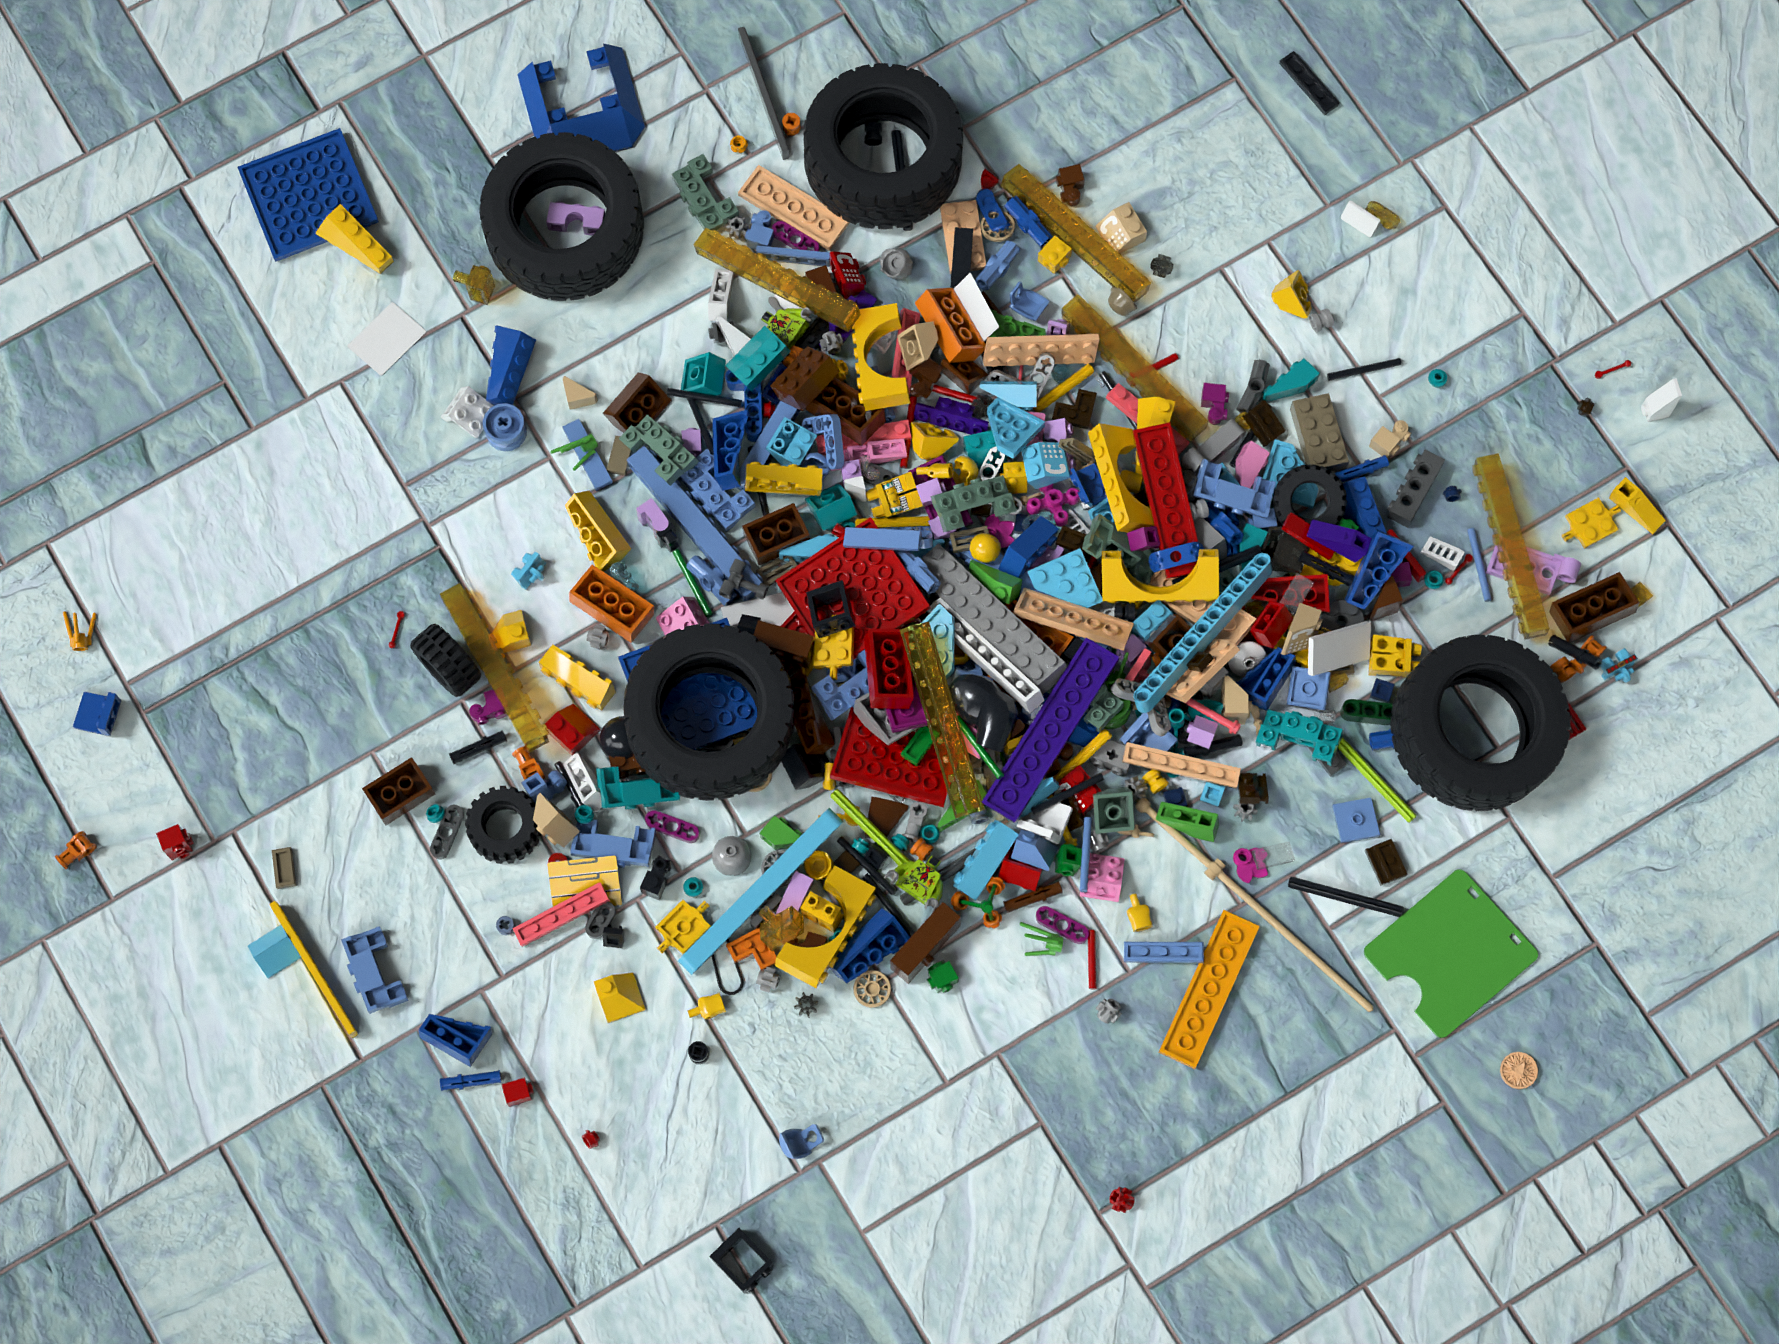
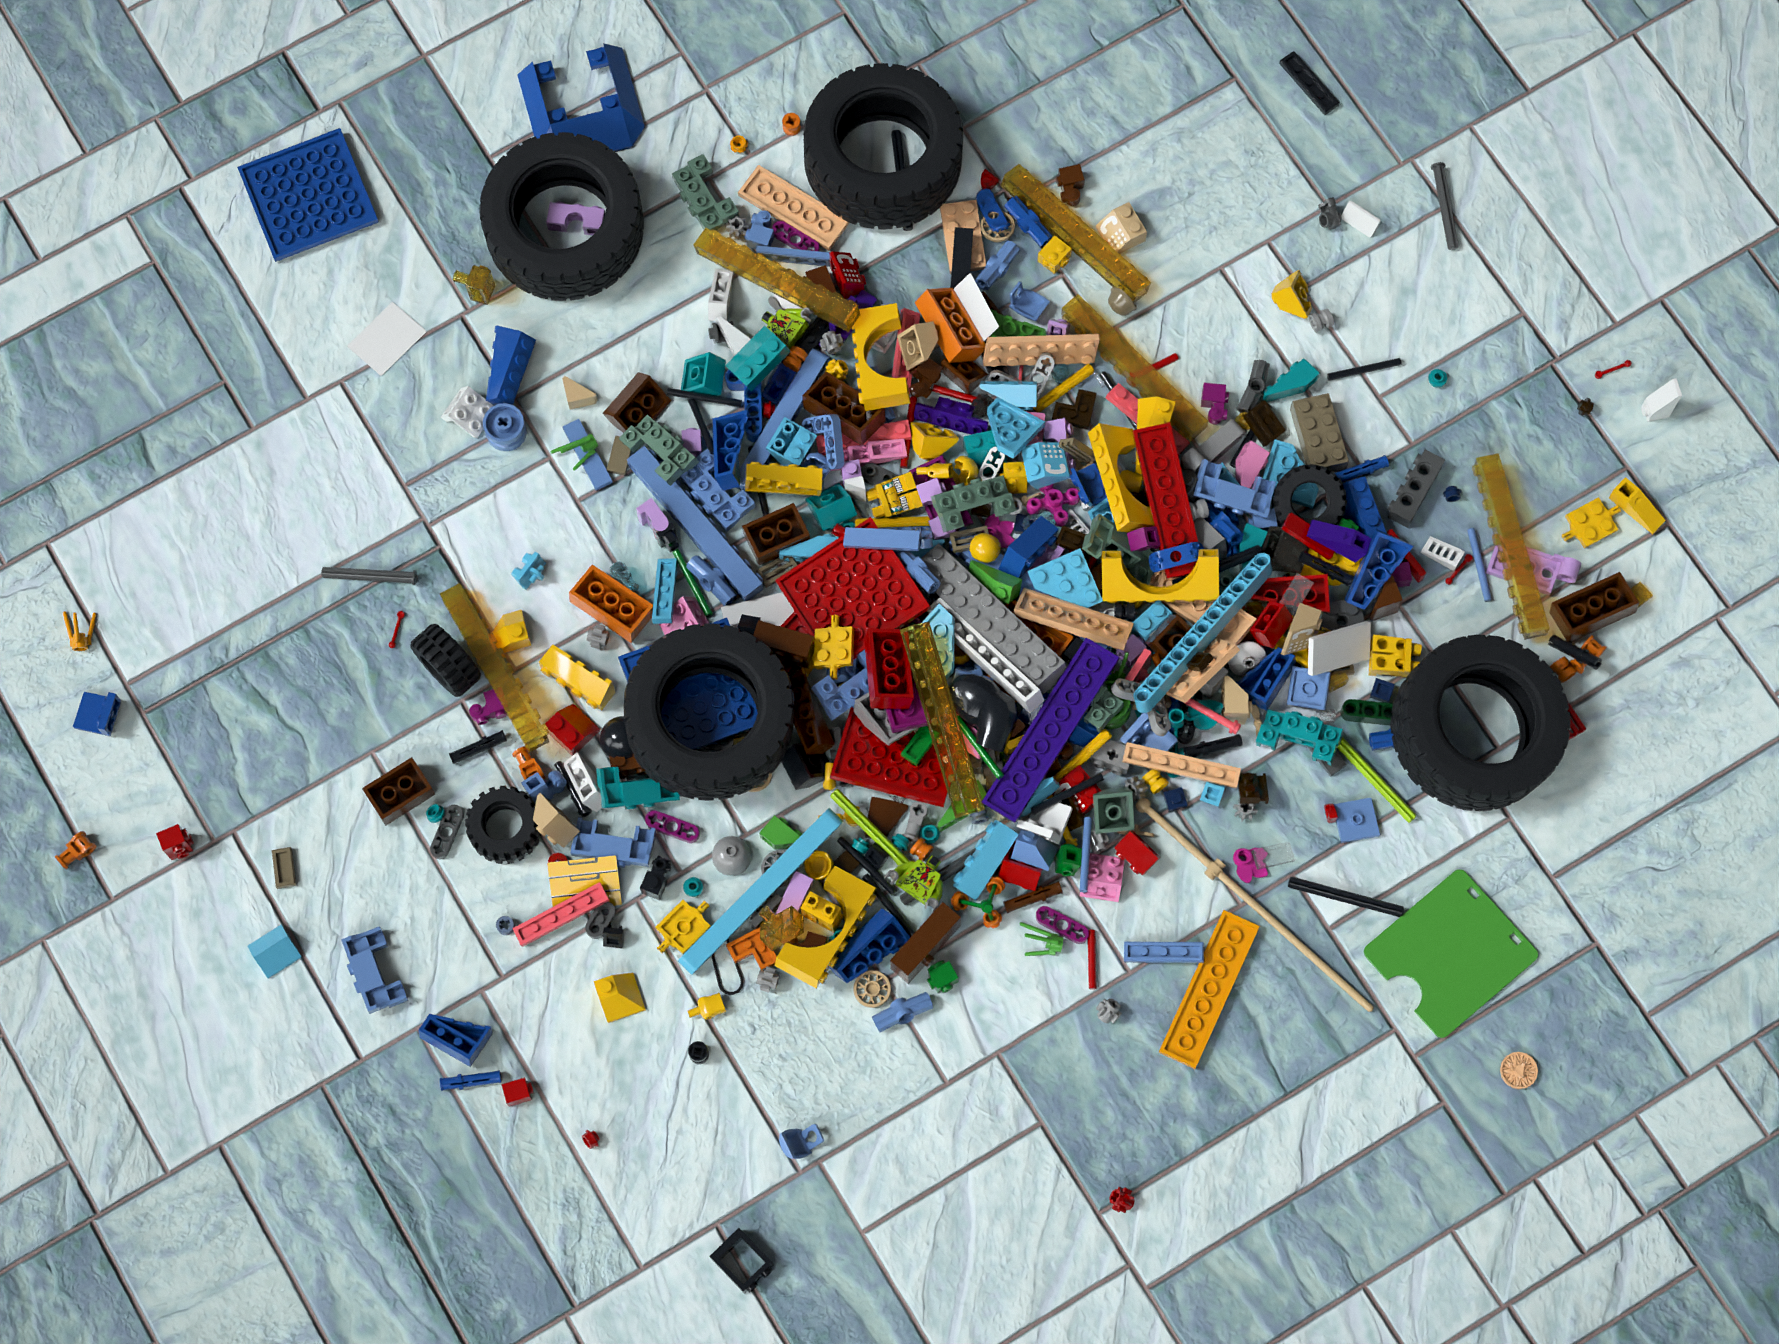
yellow tile [269,901,358,1038] -> none
yellow wedge [315,204,394,274] -> none
yellow wedge [565,490,632,572] -> none
teal plate [574,805,594,824] -> none
dark grey bar [719,559,769,600] -> none
dark grey tile [738,26,790,160] -> none
reddish brown brick [770,346,840,411] -> none
clear smoke gear [794,992,818,1018] -> none
black window [806,580,856,638] -> none
clear arm [860,456,881,480] -> none
black wheel [864,121,882,146] -> none
light grey hair [879,248,913,280] -> none
yellow piece [1127,894,1153,932] -> none
clear smoke gear [1150,254,1174,278] -> none
bright green slope [1156,802,1219,842] -> none
lavender brick [1186,715,1218,749] -> none
dark brown plate [1364,839,1407,886] -> none
clear yellow plate [1365,201,1400,229] -> none
tan brick [1369,420,1412,459] -> none
teal plate [1424,570,1444,589] -> none
medium azure hips [1601,648,1638,683] -> none
none -> dark grey axle [321,567,417,585]
none -> medium azure plate [652,558,678,624]
none -> medium blue piece [872,992,933,1033]
none -> red brick [1114,830,1161,875]
none -> dark grey plate [1318,197,1342,230]
none -> red tile [1324,803,1338,823]
none -> dark grey axle [1431,162,1459,250]

